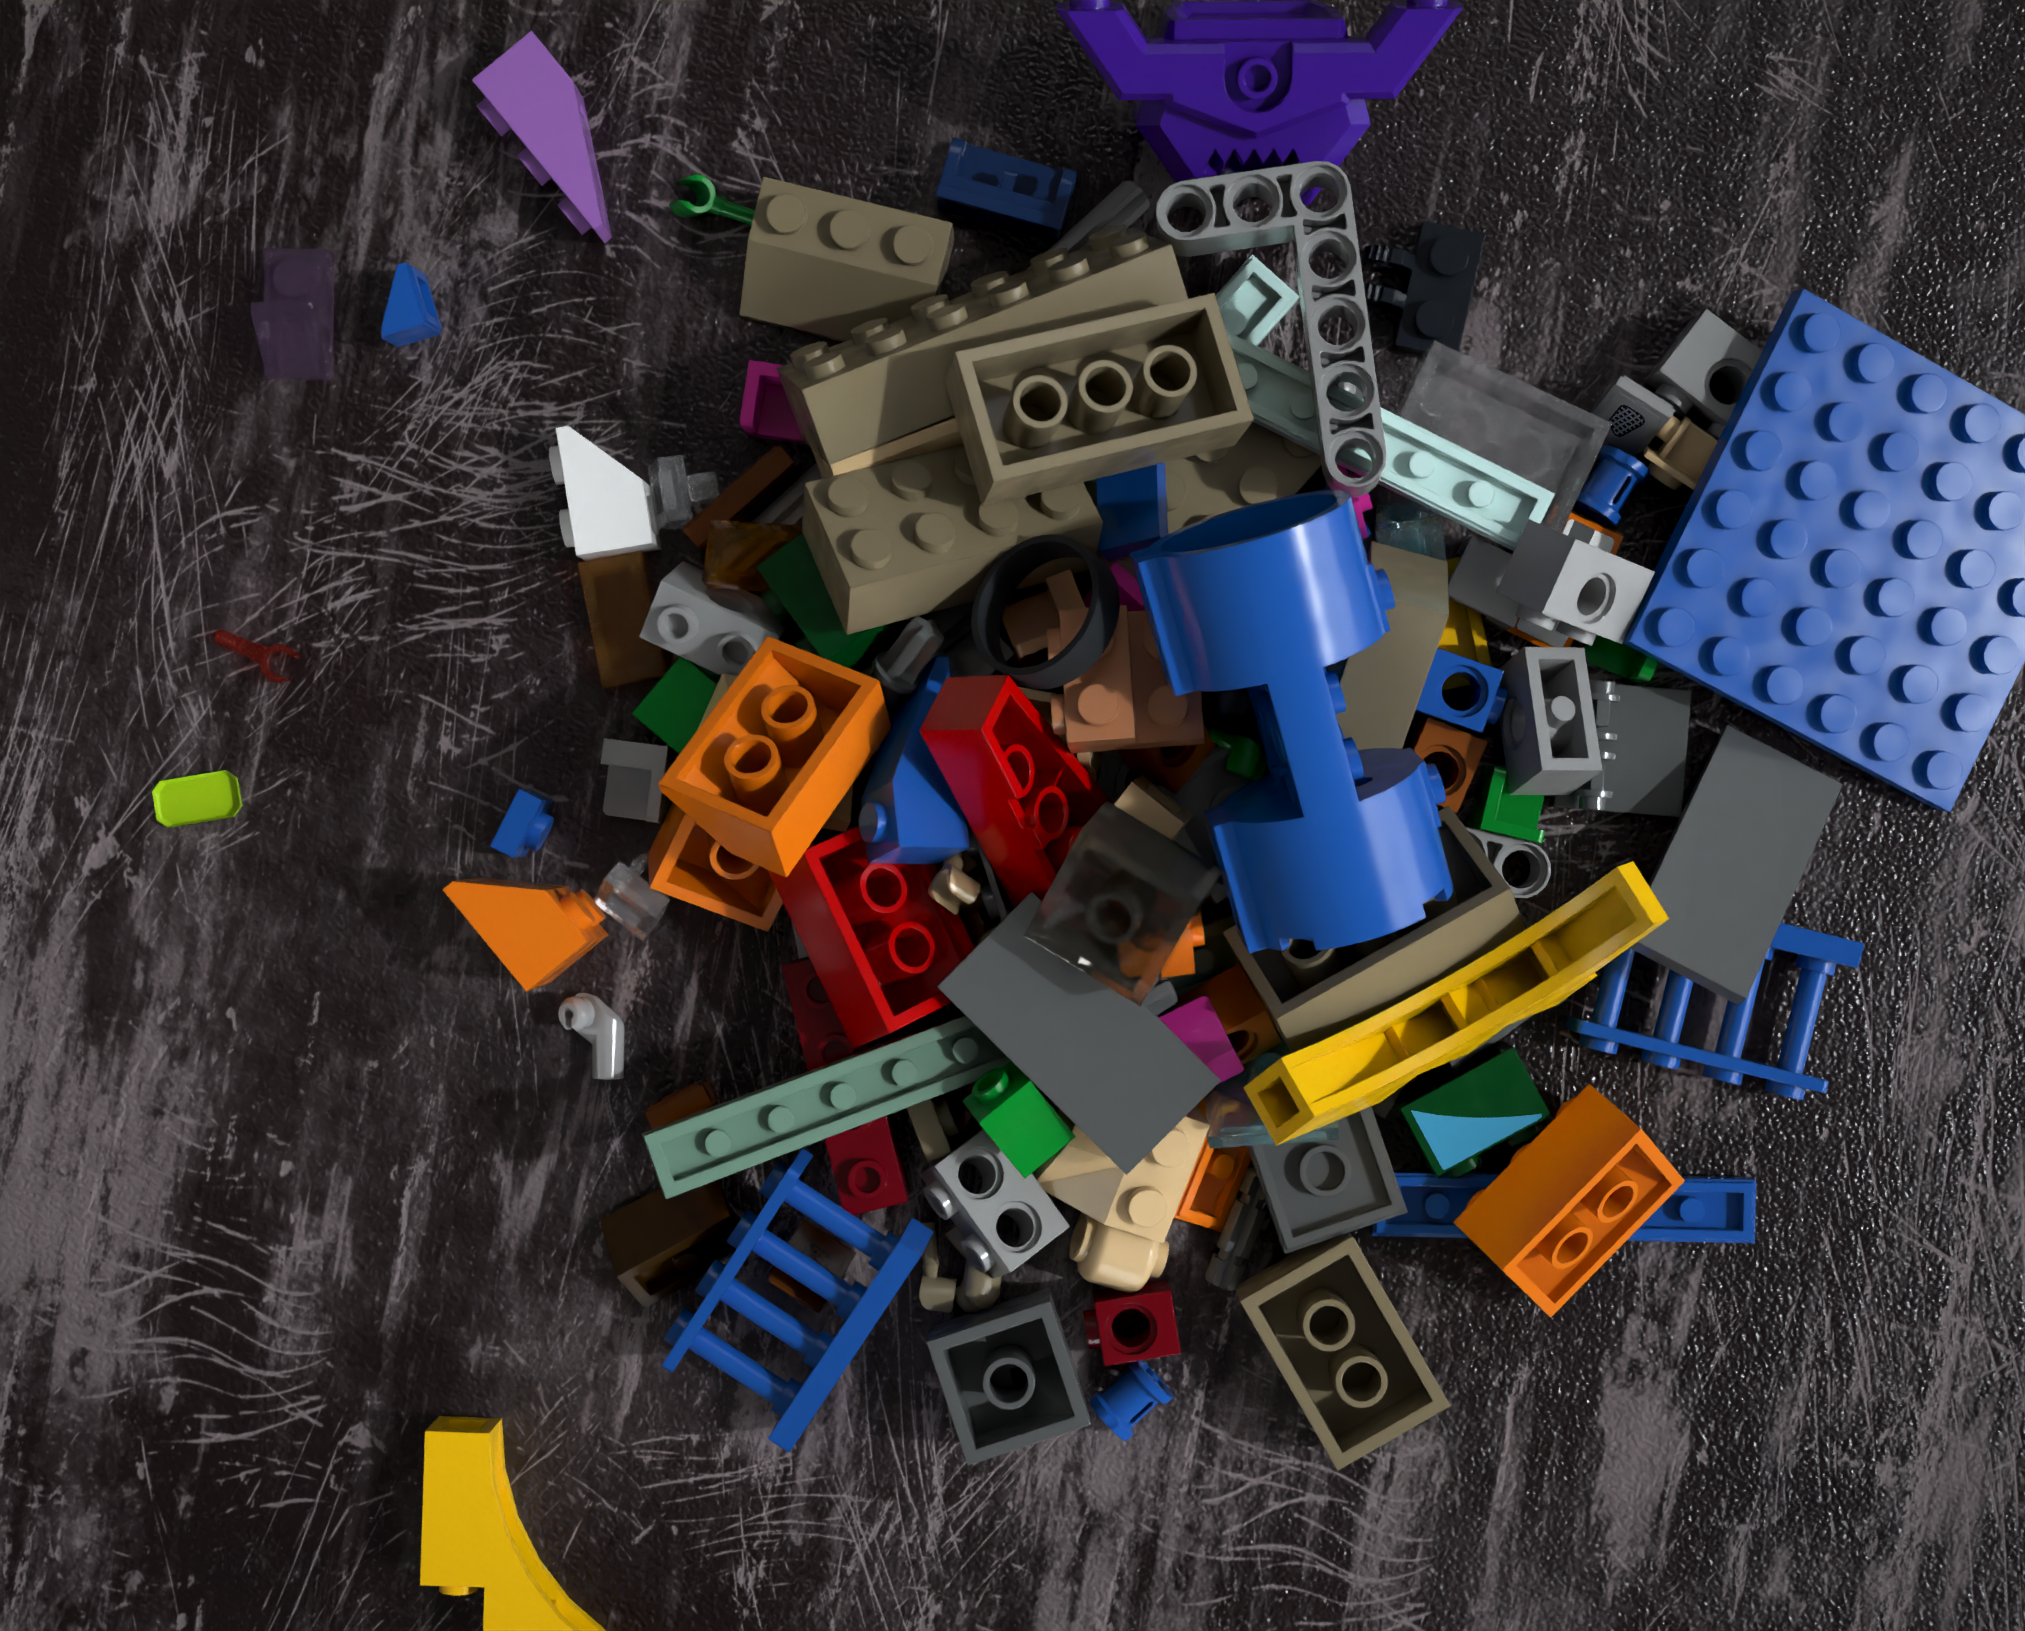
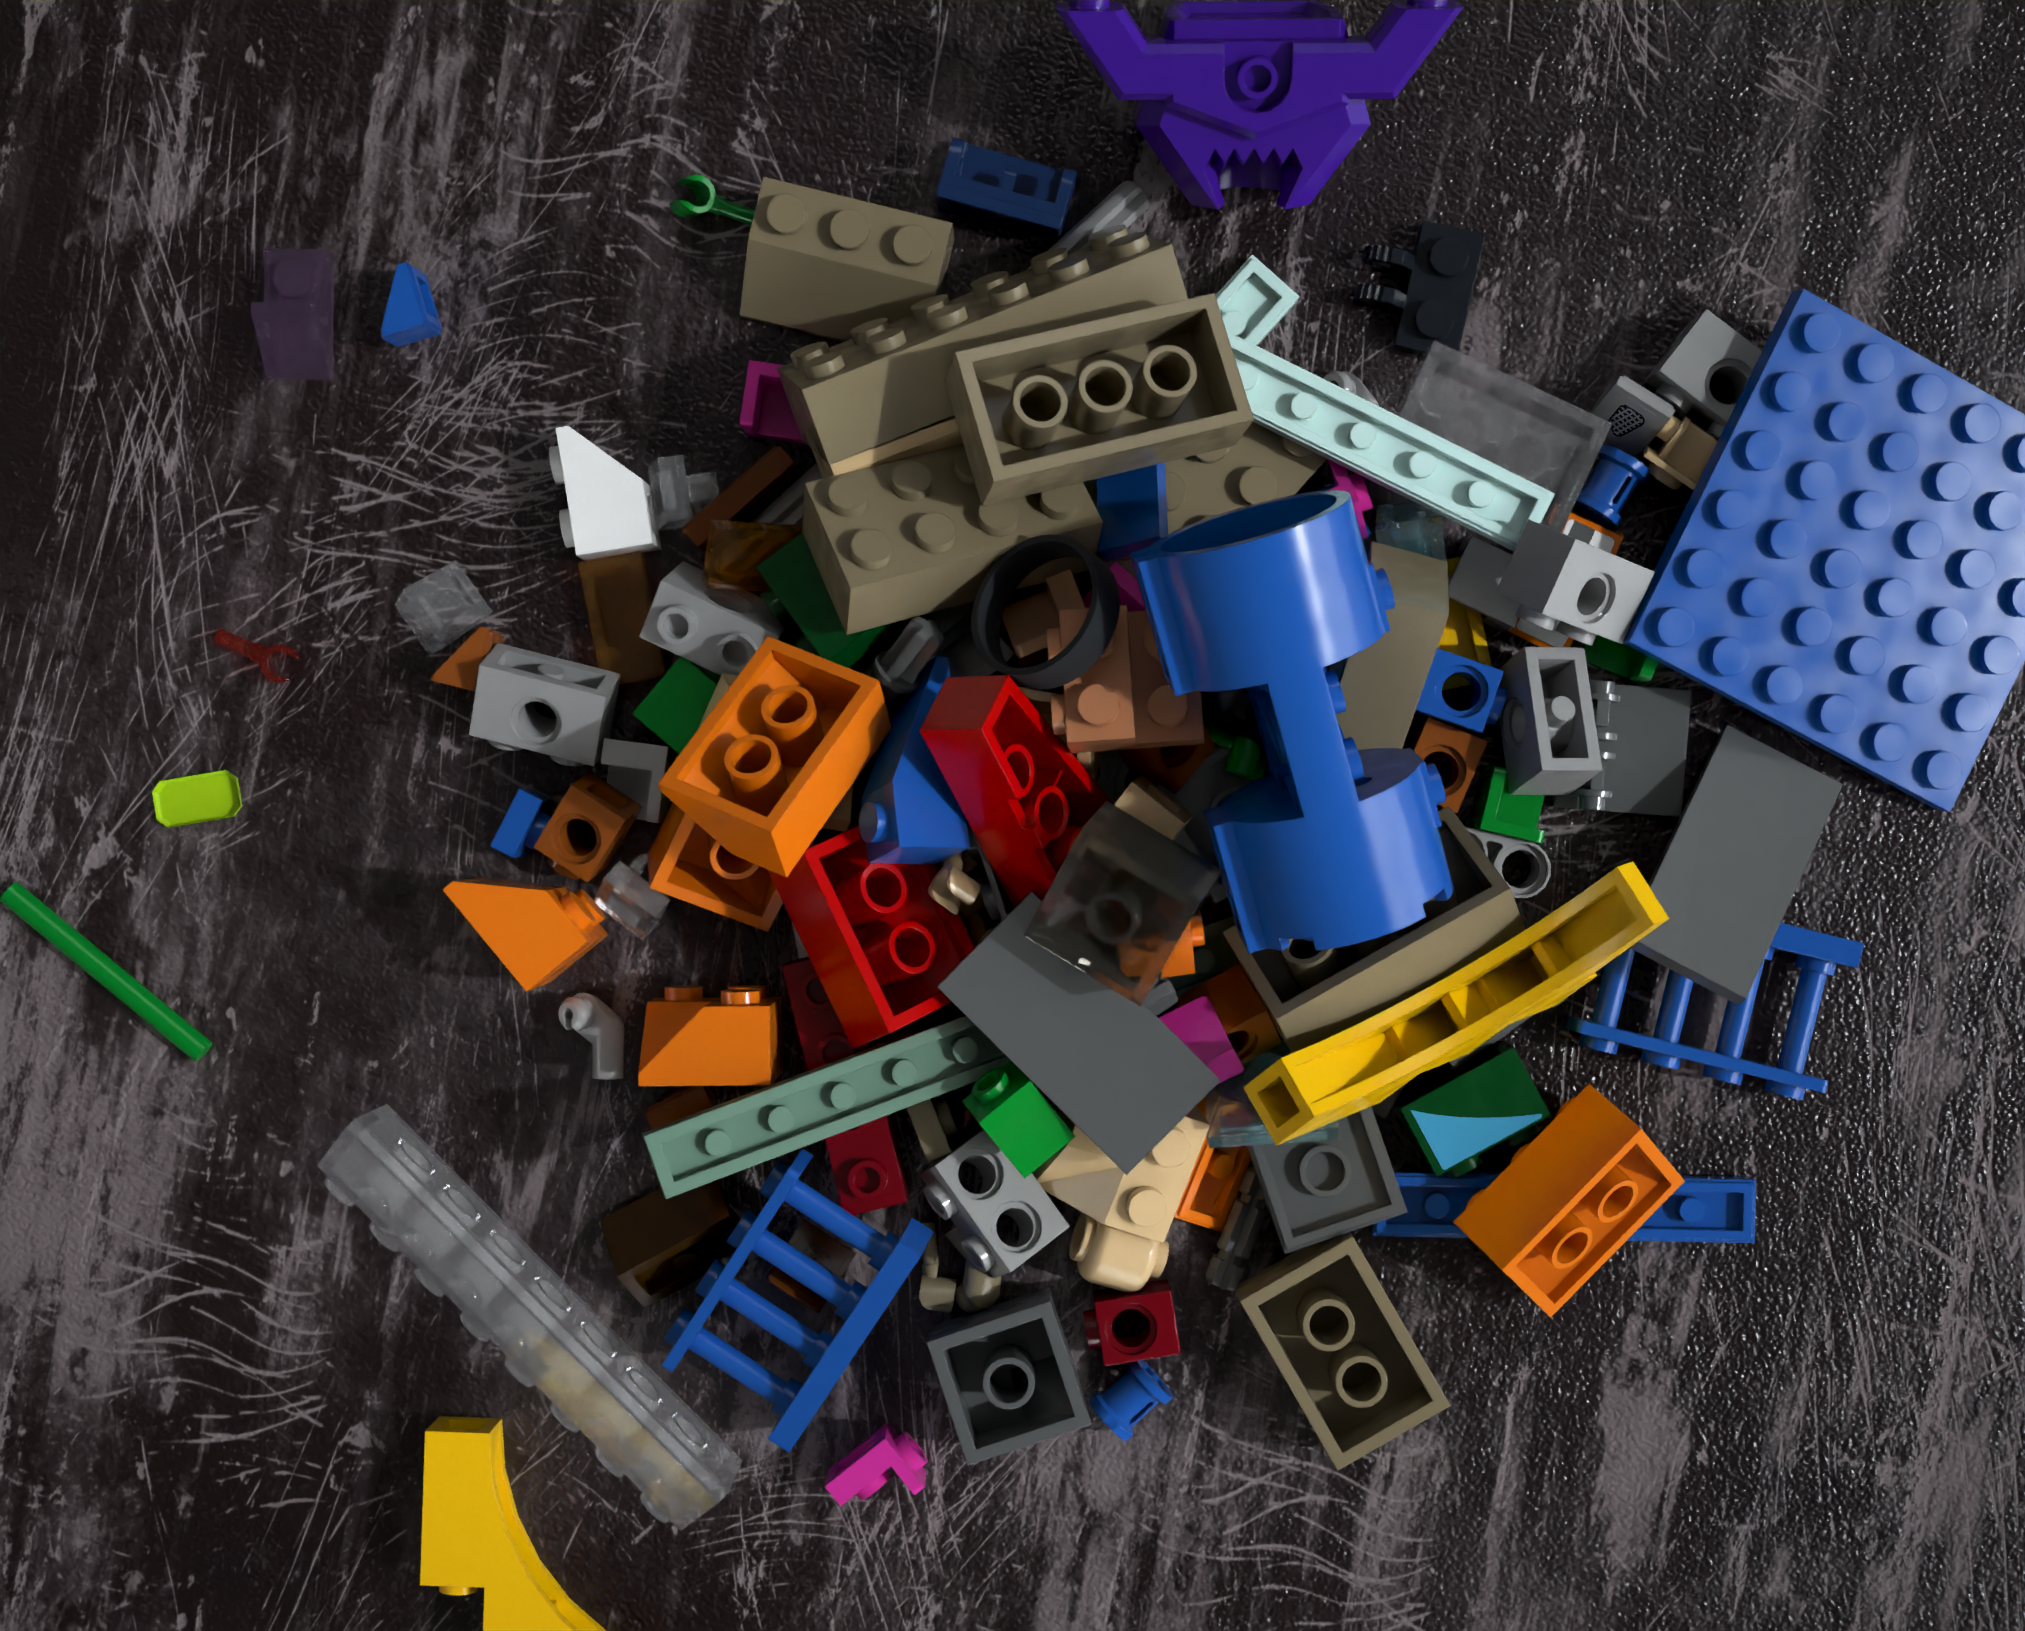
medium lavender slope [472,30,612,243] -> none
light grey beam [1156,161,1386,497] -> none
none -> green bar [0,882,213,1062]
none -> clear slope [317,1104,742,1530]
none -> clear slope [395,560,492,655]
none -> dark orange slope [430,626,504,691]
none -> light grey brick [469,643,621,766]
none -> dark orange brick [533,772,643,882]
none -> orange slope [638,985,783,1086]
none -> dark pink bracket [824,1422,928,1507]

